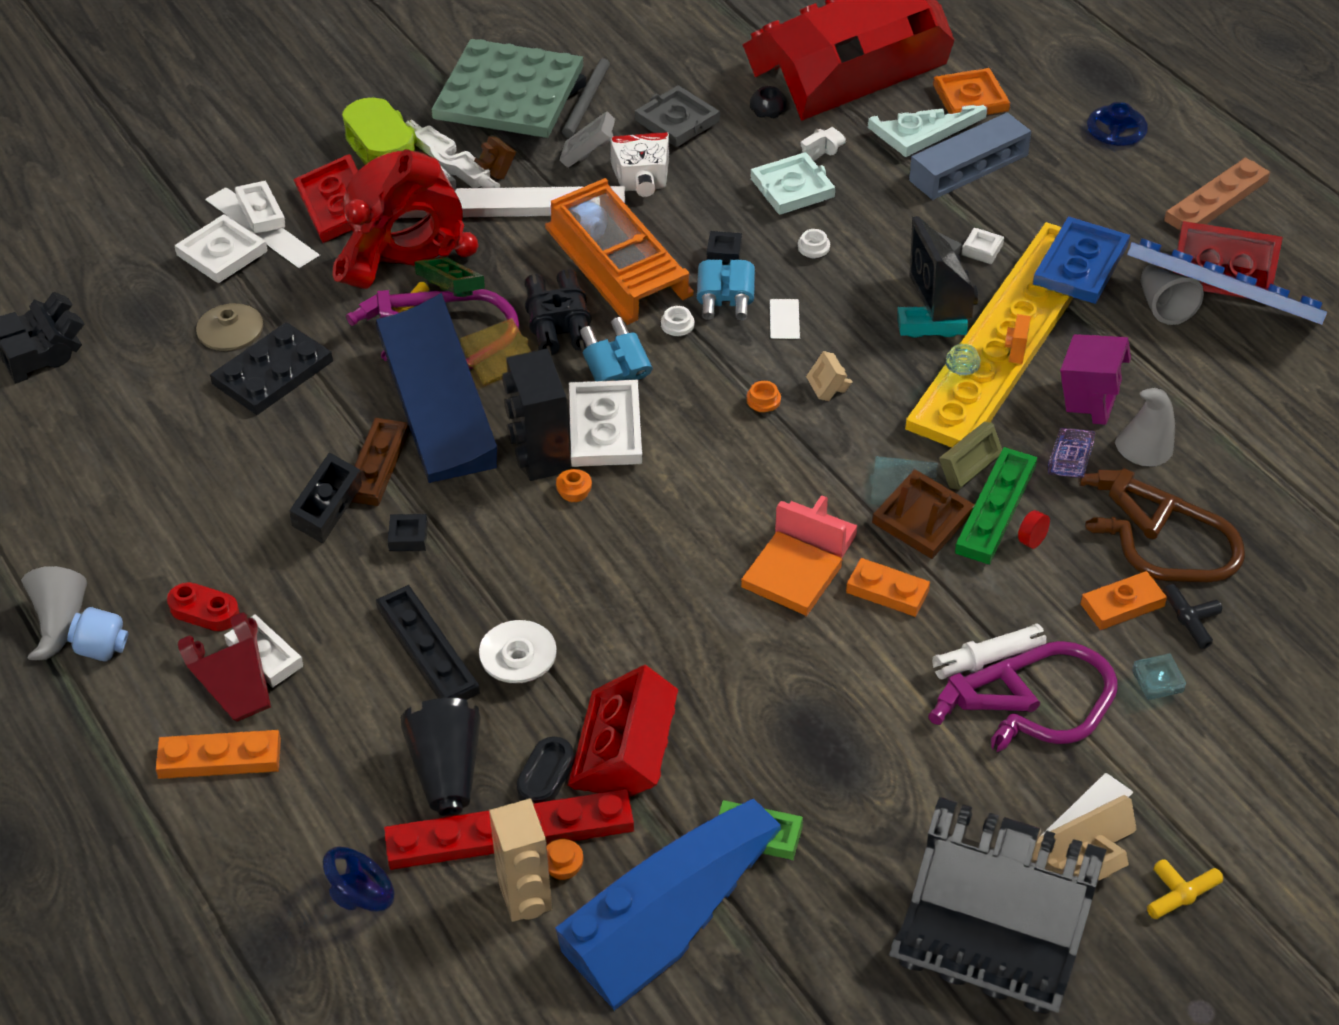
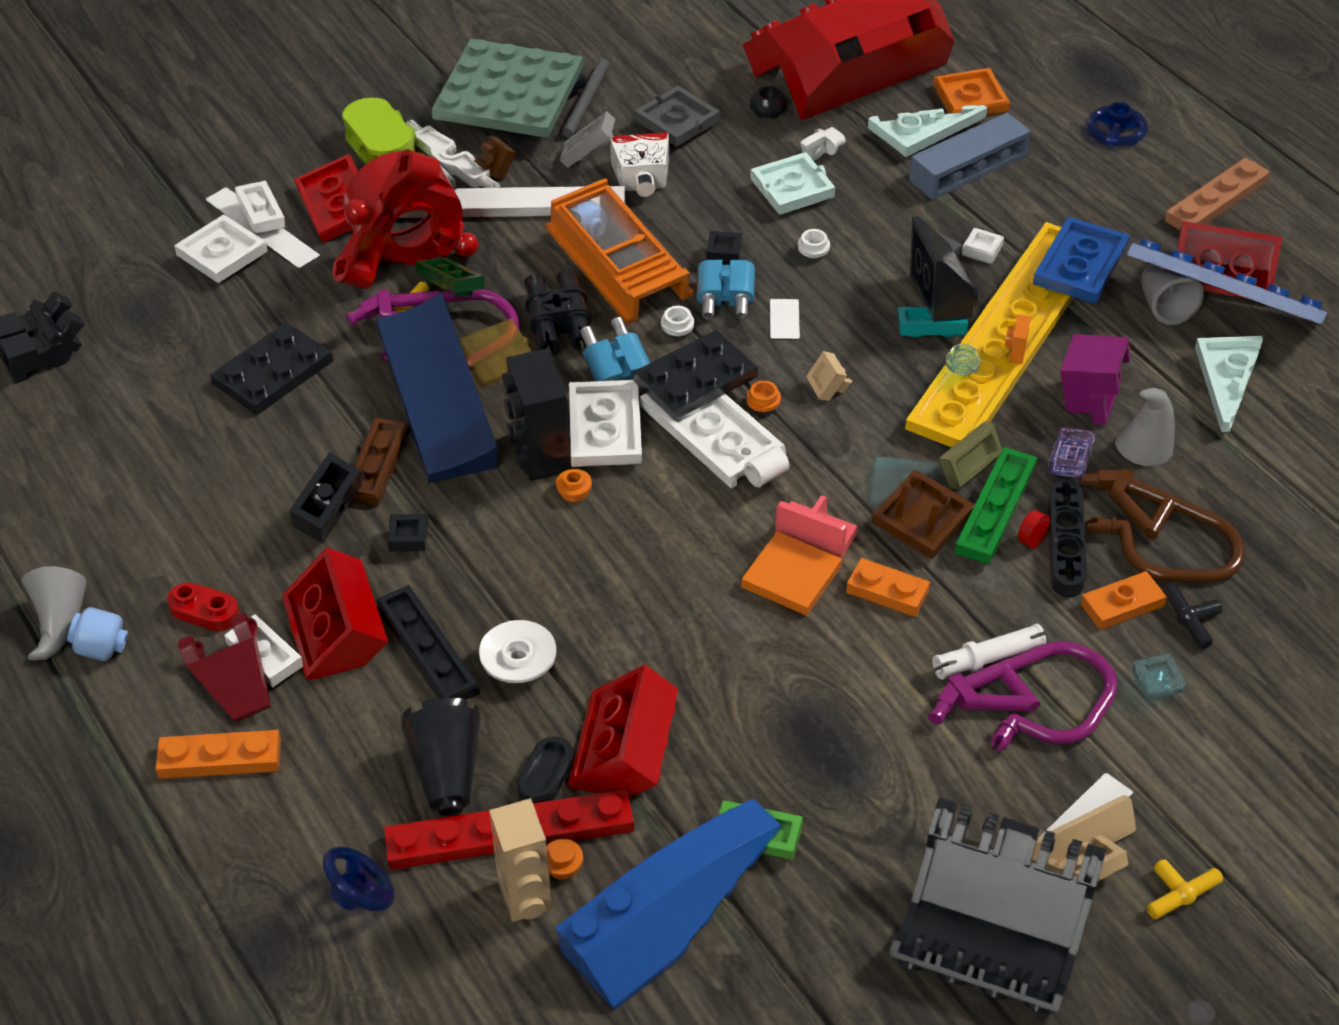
dark tan dish [196,303,263,351] -> none
none -> red slope [282,547,388,680]
none -> black plate [634,330,758,420]
none -> white hinge [640,393,790,489]
none -> black beam [1048,479,1087,597]
none -> light aqua wing [1195,336,1263,432]

